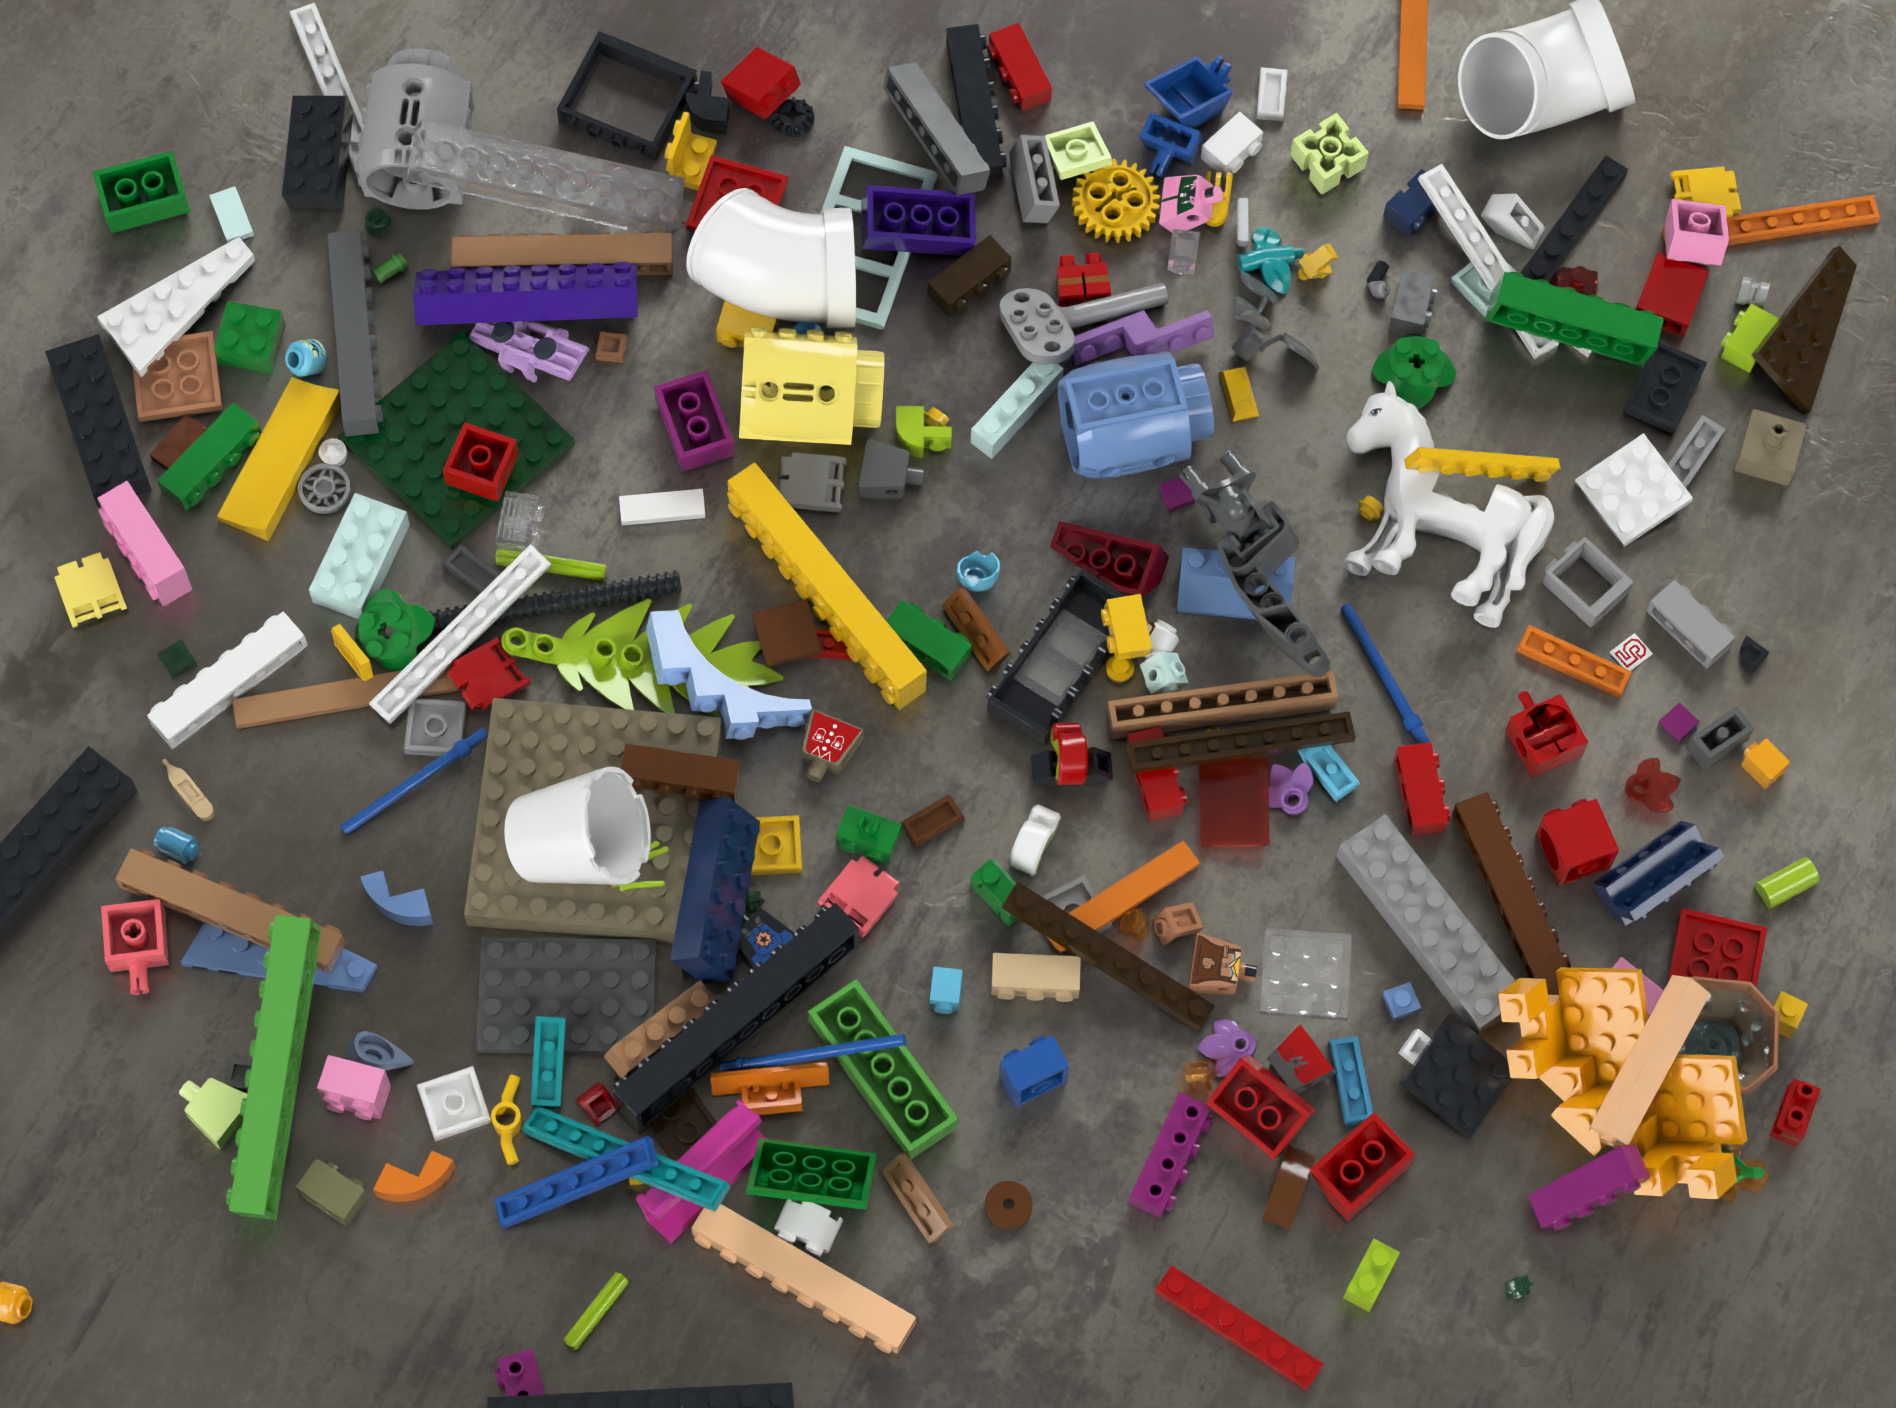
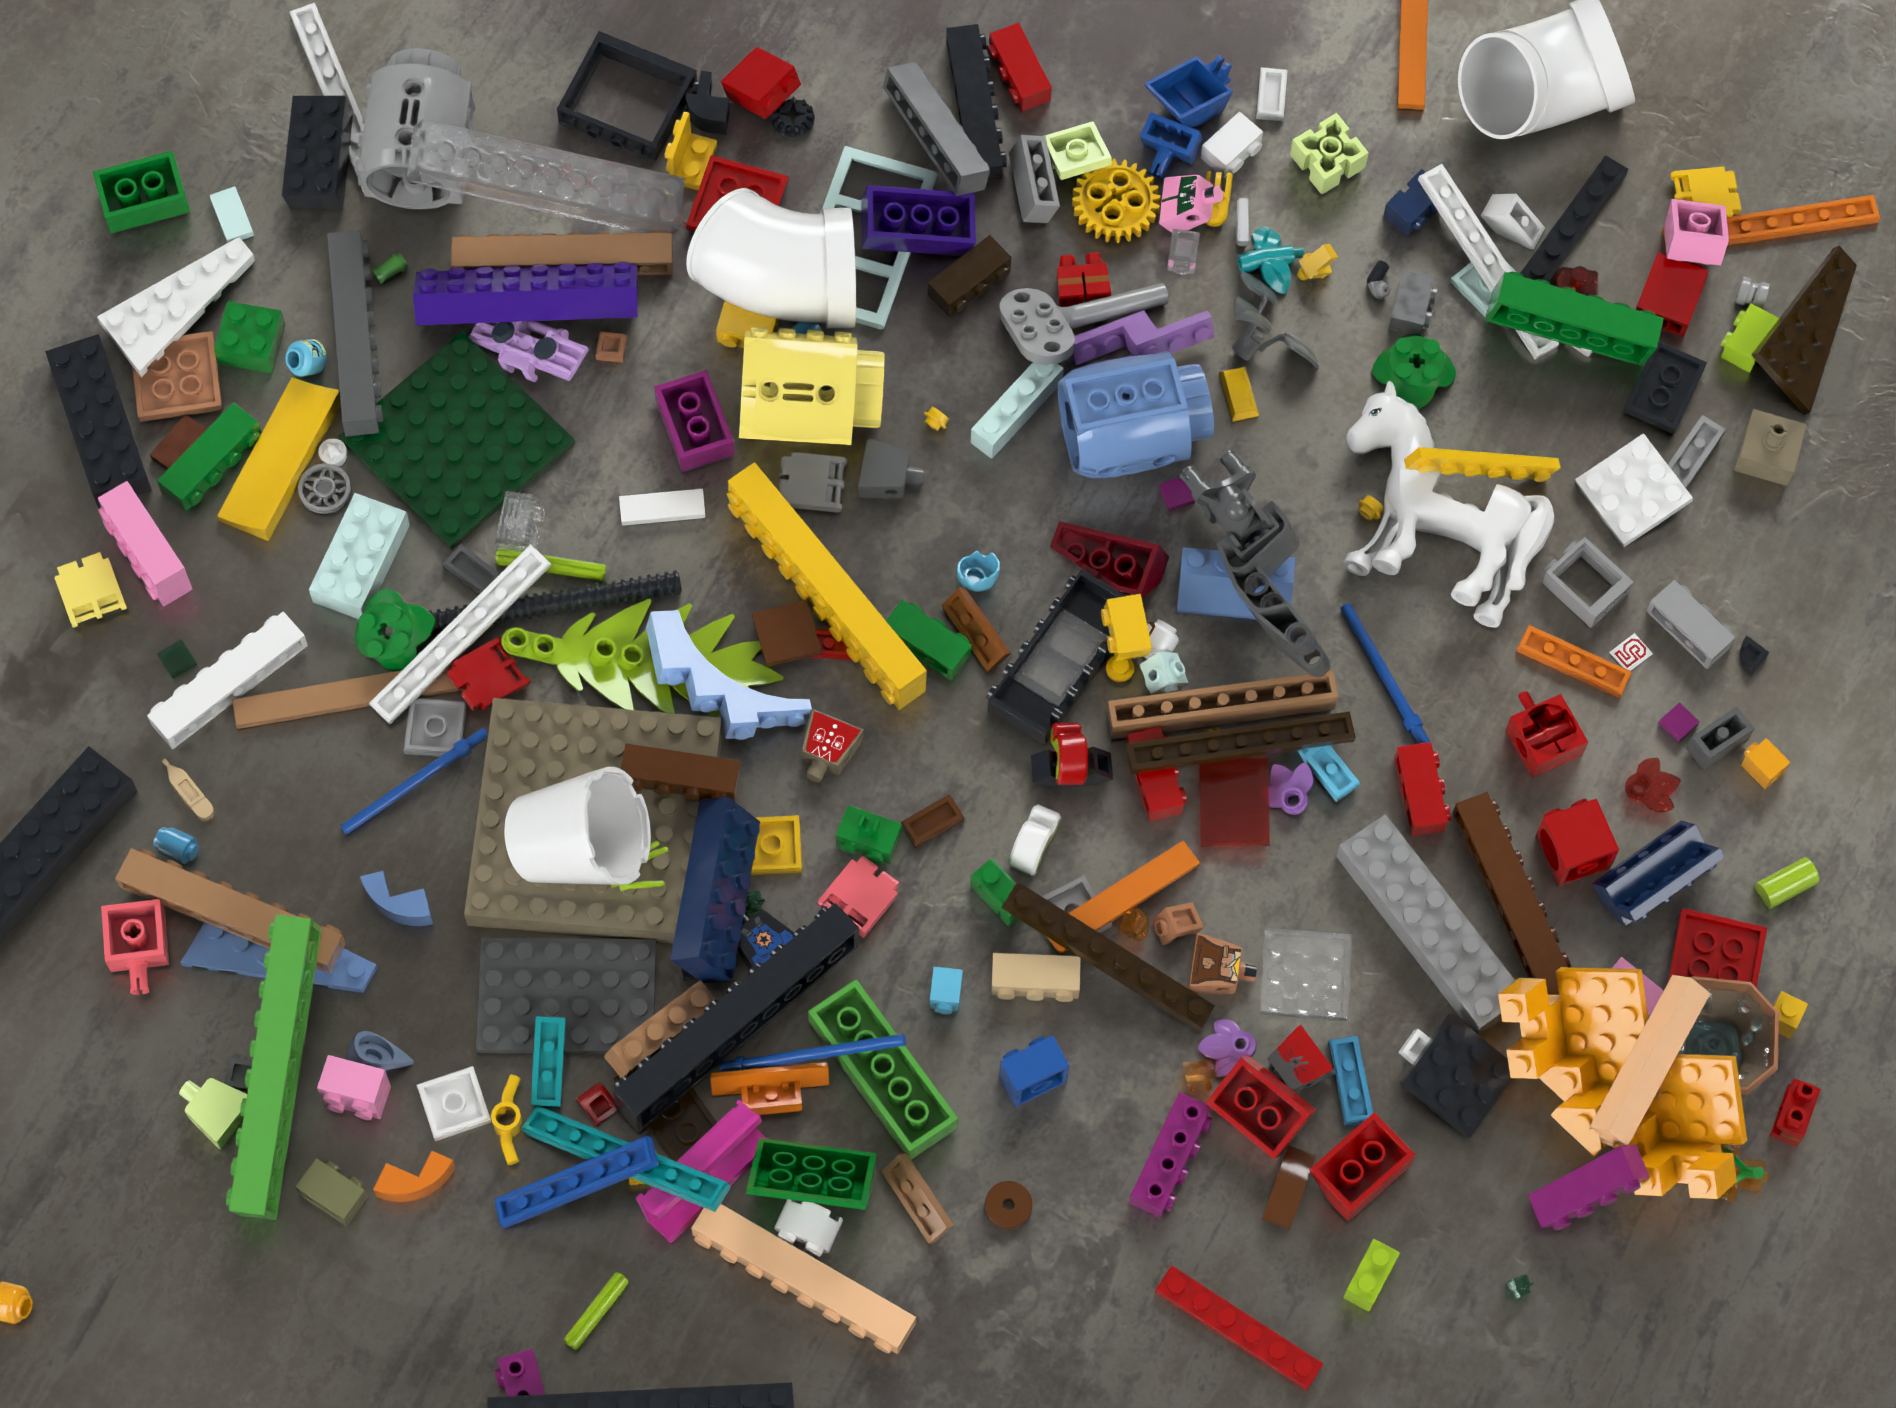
yellow tile [331,624,373,682] -> none
clear green plate [364,208,391,234] -> none
red brick [443,422,519,502] -> none
lime brick [896,406,952,458] -> none
medium blue plate [1382,982,1421,1021] -> none

